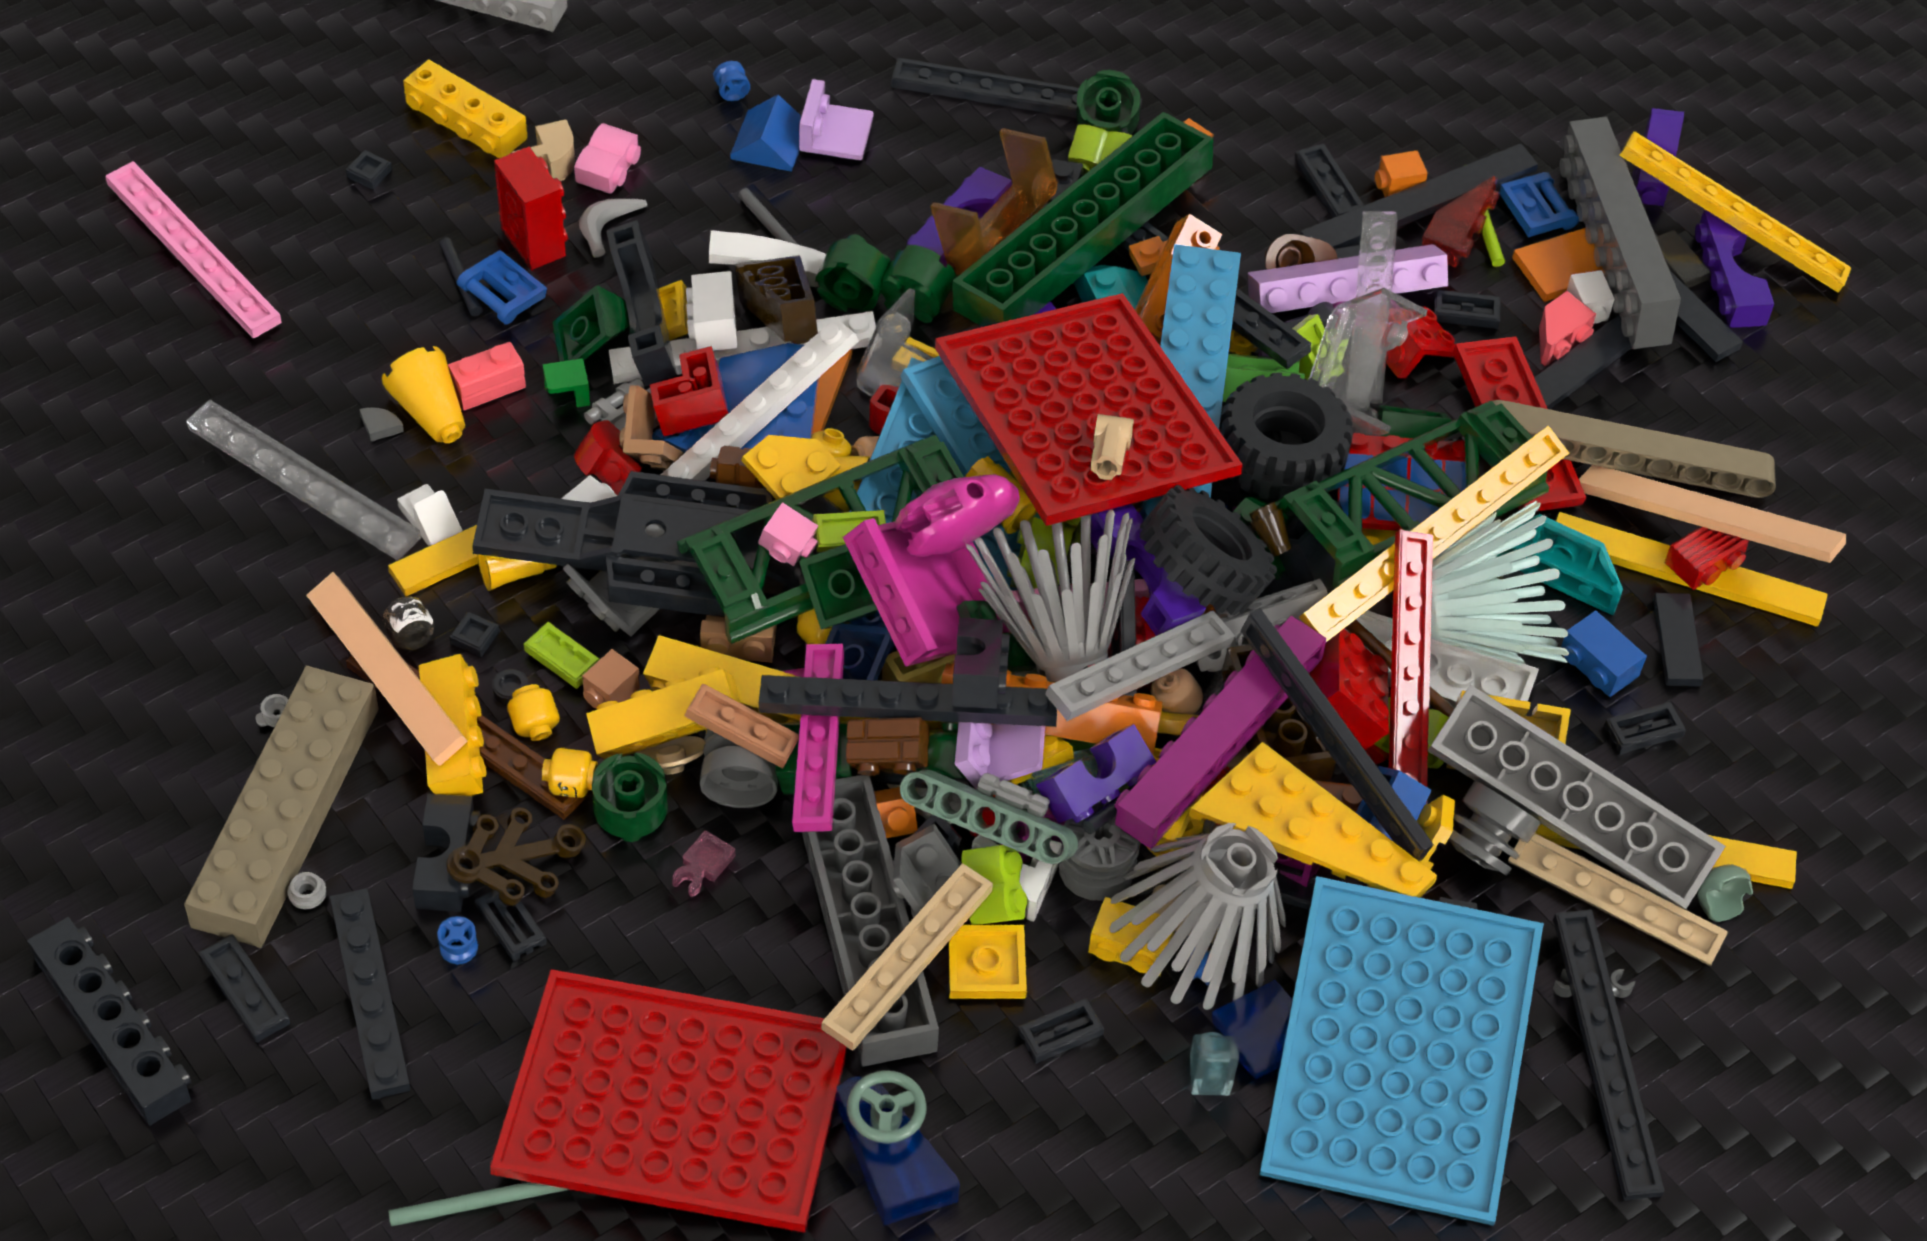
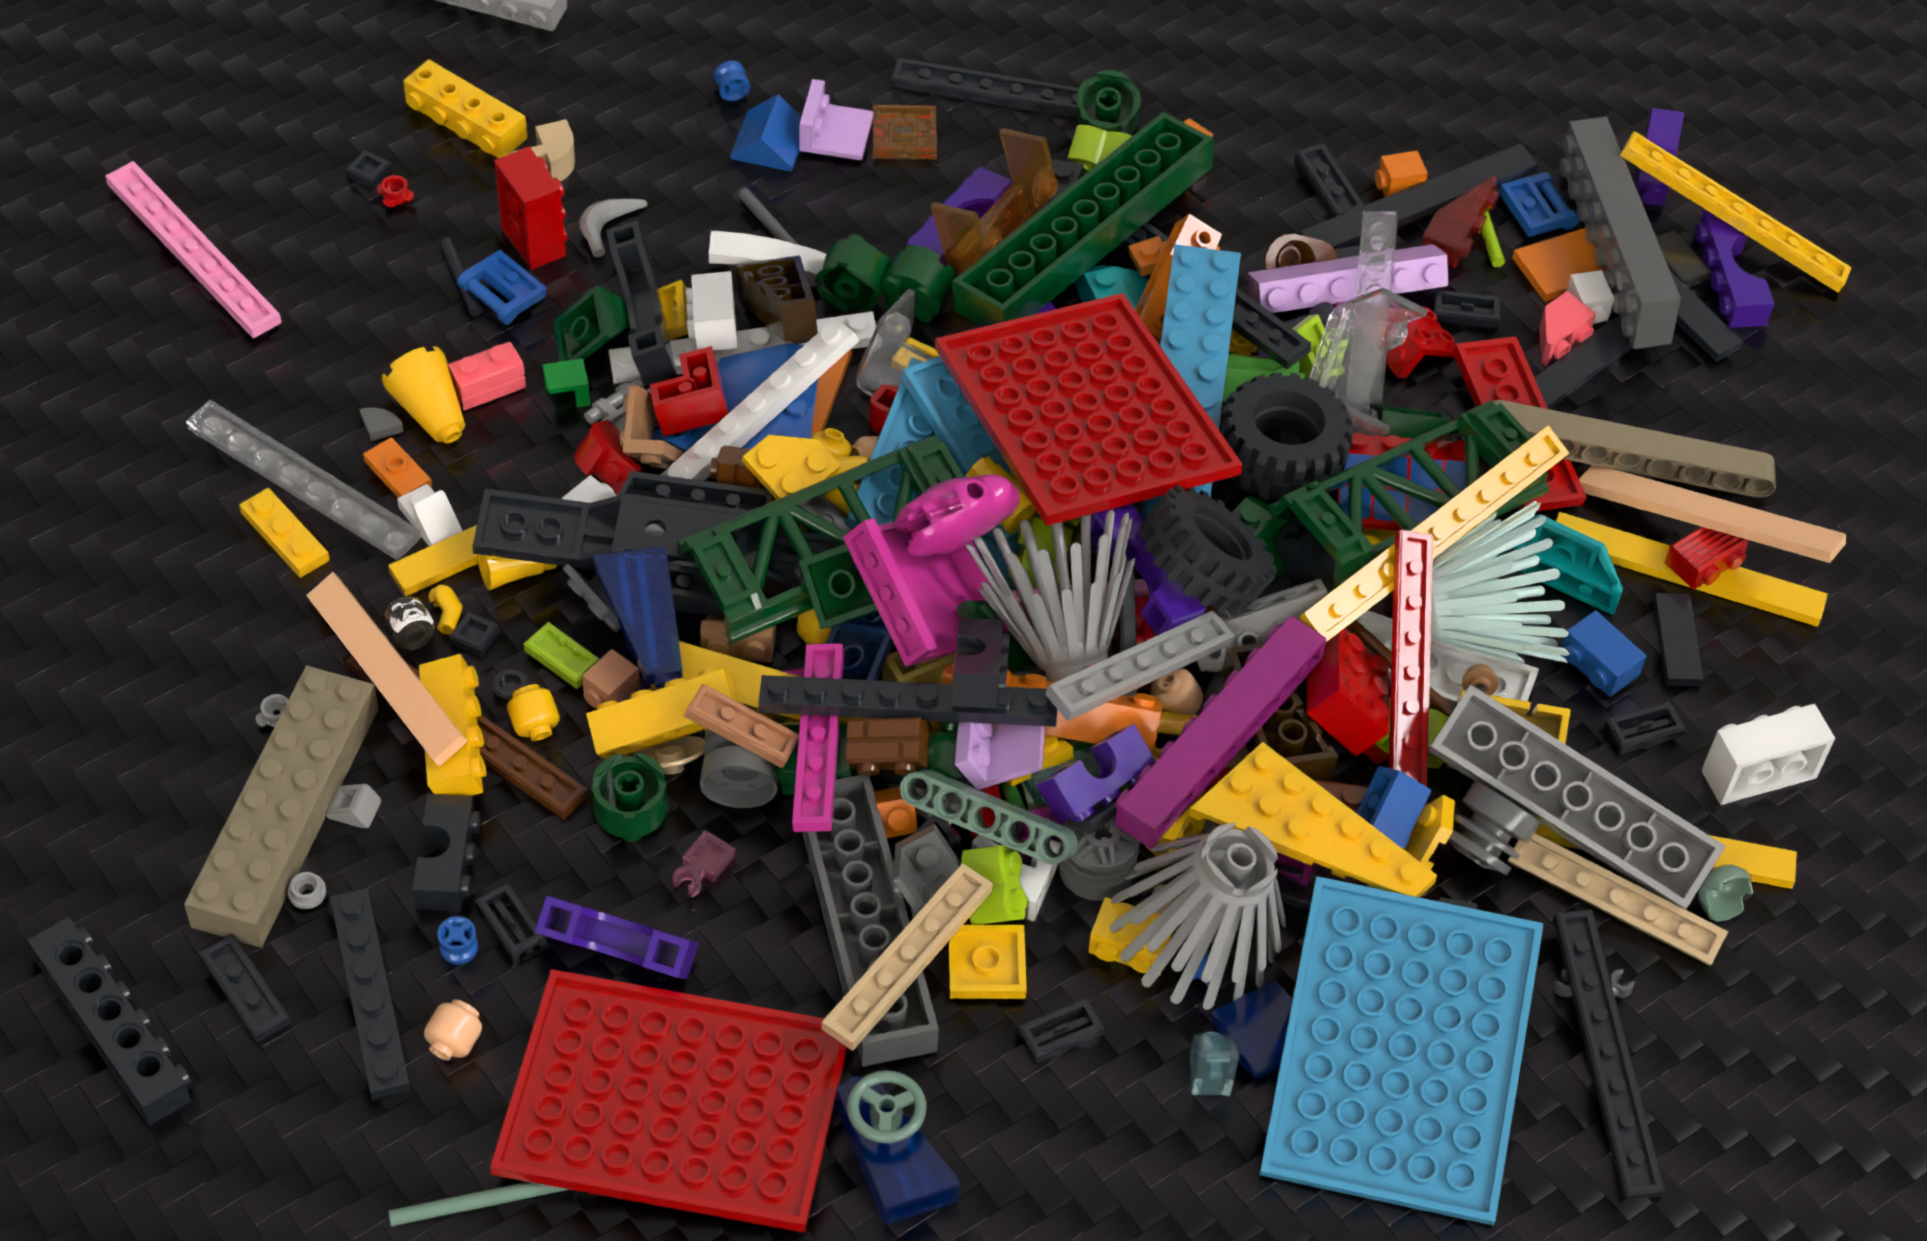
dark brown plant [446,807,585,905] -> none
yellow head [542,748,598,798] -> none
bright pink brick [574,123,641,194] -> none
bright pink brick [758,503,818,566] -> none
lime tile [812,510,886,552] -> none
light grey axle [977,773,1050,817] -> none
tan piece [1091,414,1134,480] -> none
black tile [1241,608,1434,862] -> none
dark brown cone [1249,502,1292,557] -> none
none -> yellow plate [239,487,330,578]
none -> light grey slope [325,784,381,828]
none -> orange plate [363,437,432,498]
none -> red plate [377,175,414,207]
none -> light nougat head [424,999,482,1060]
none -> yellow arm [428,585,463,635]
none -> dark purple arch [535,896,699,979]
none -> clear blue slope [593,546,683,688]
none -> clear orange tile [873,105,937,159]
none -> medium nougat plate [1462,664,1498,695]
none -> white brick [1701,704,1835,805]

